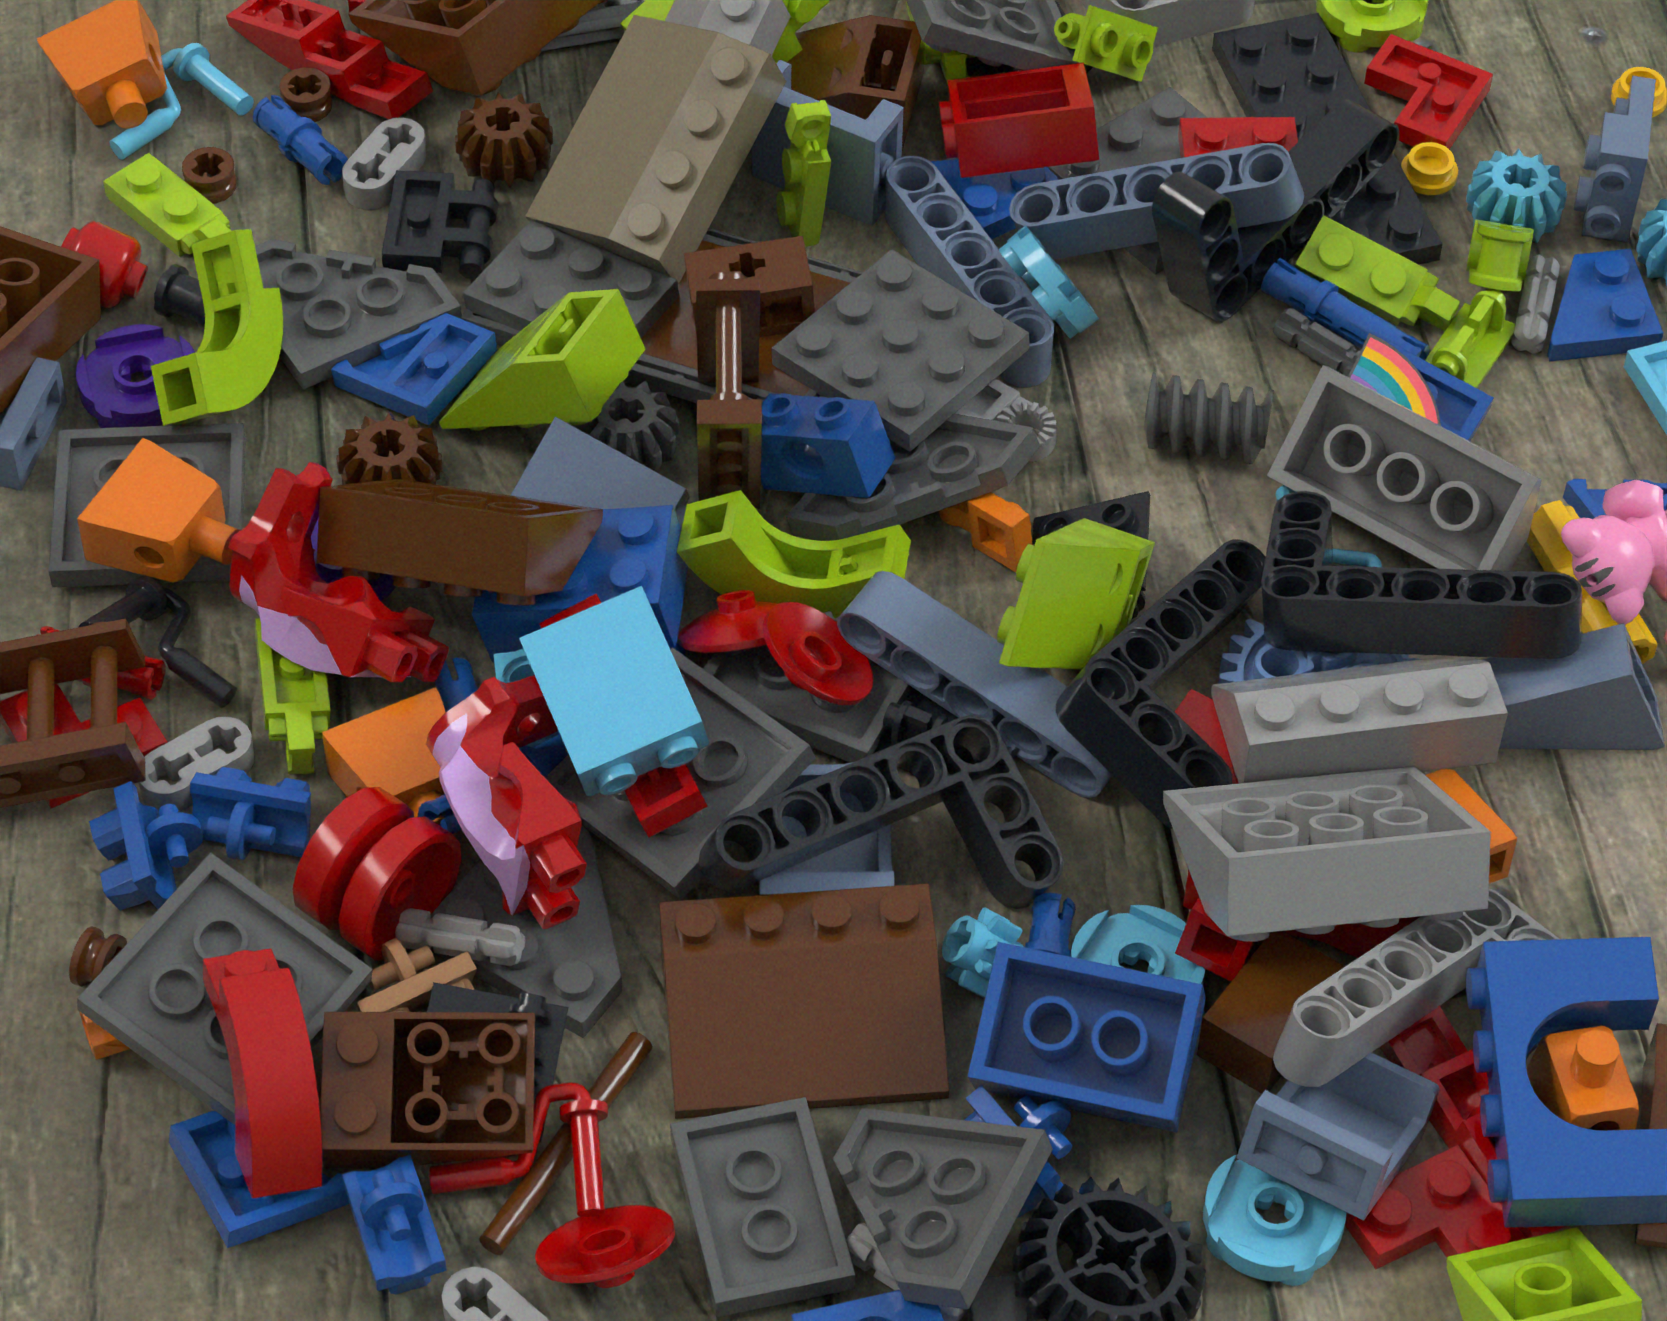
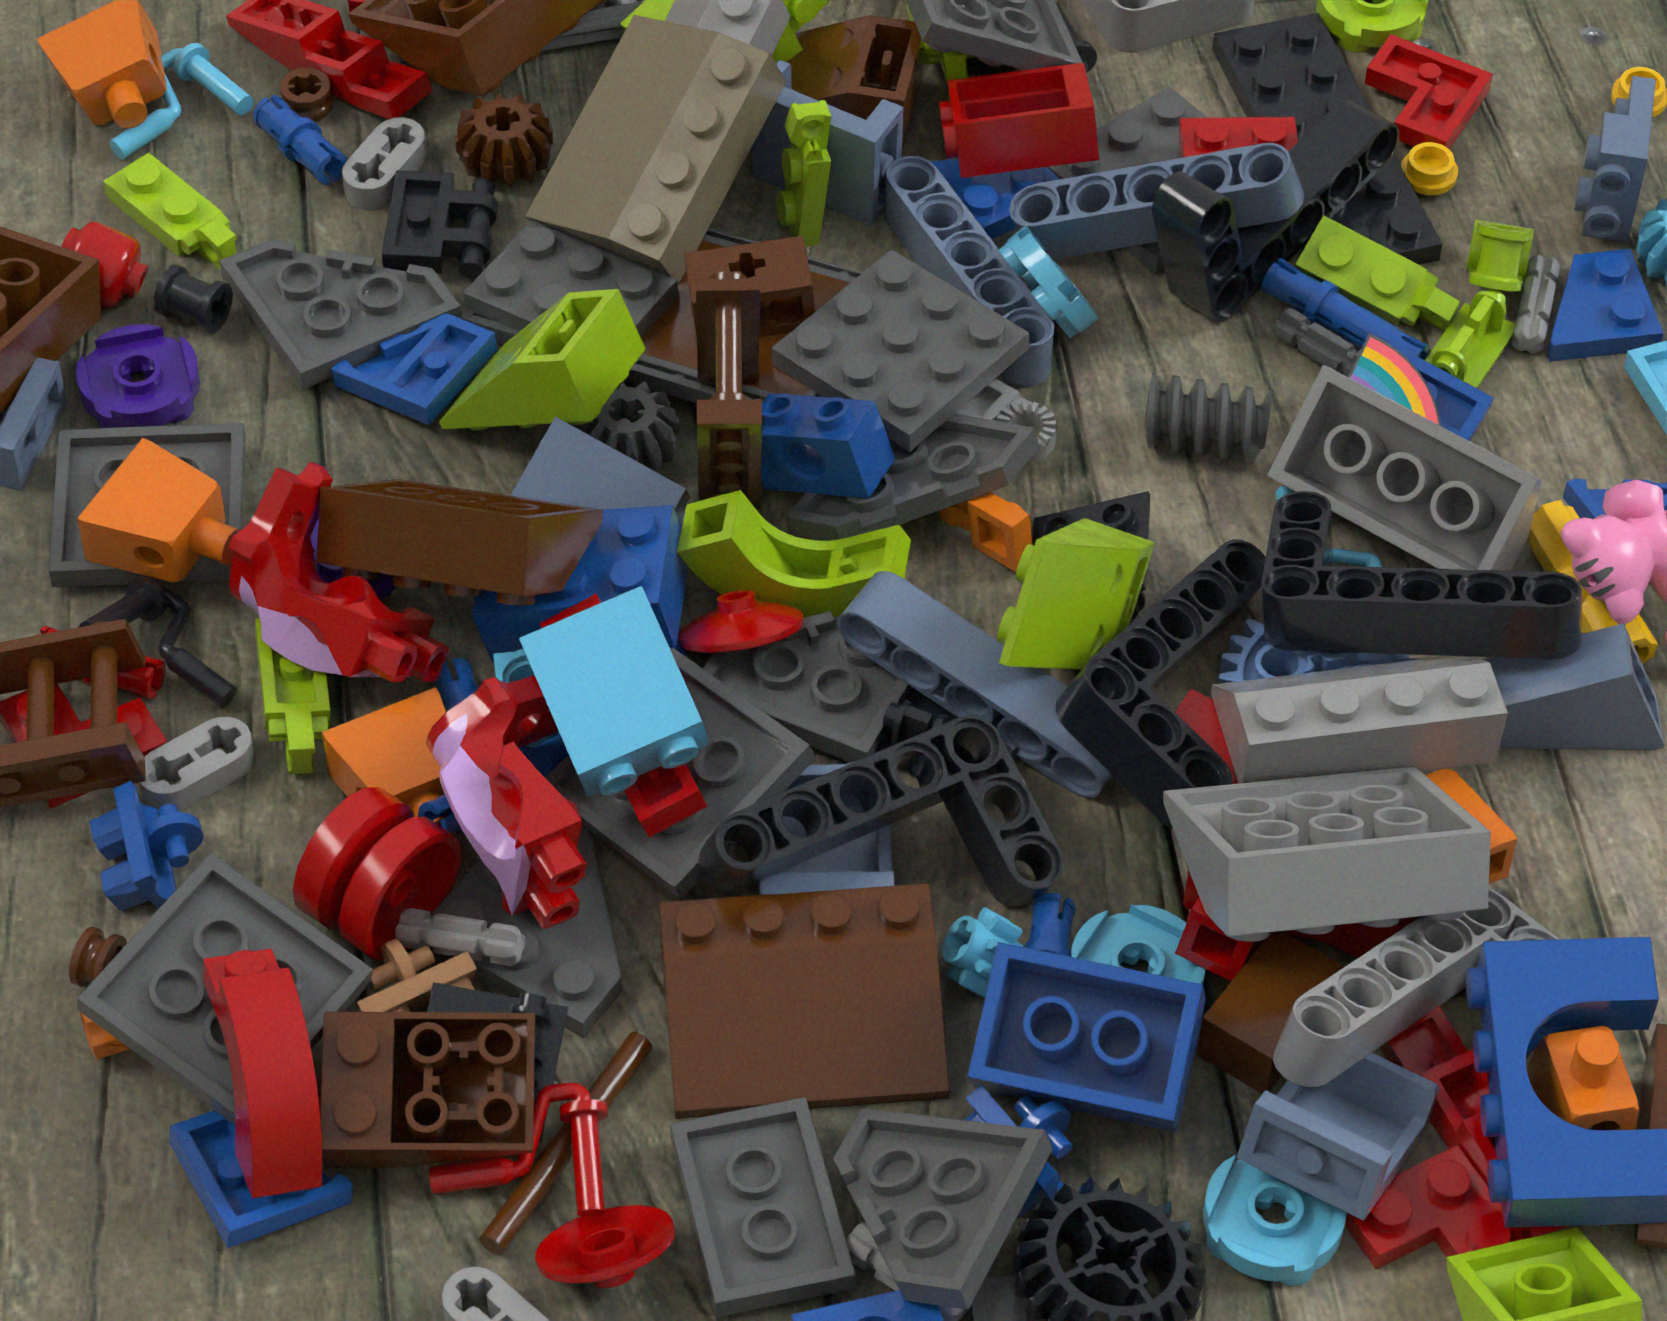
lime arch [151,229,283,426] -> none
reddish brown bush [182,147,237,204] -> none
blue hips [190,767,311,860] -> none
reddish brown gear [336,411,443,485] -> none
blue hips [342,1155,447,1295] -> none
red dish [763,602,873,705] -> none
lime hinge [1054,5,1158,82] -> none
medium azure gear [1466,148,1567,243] -> none

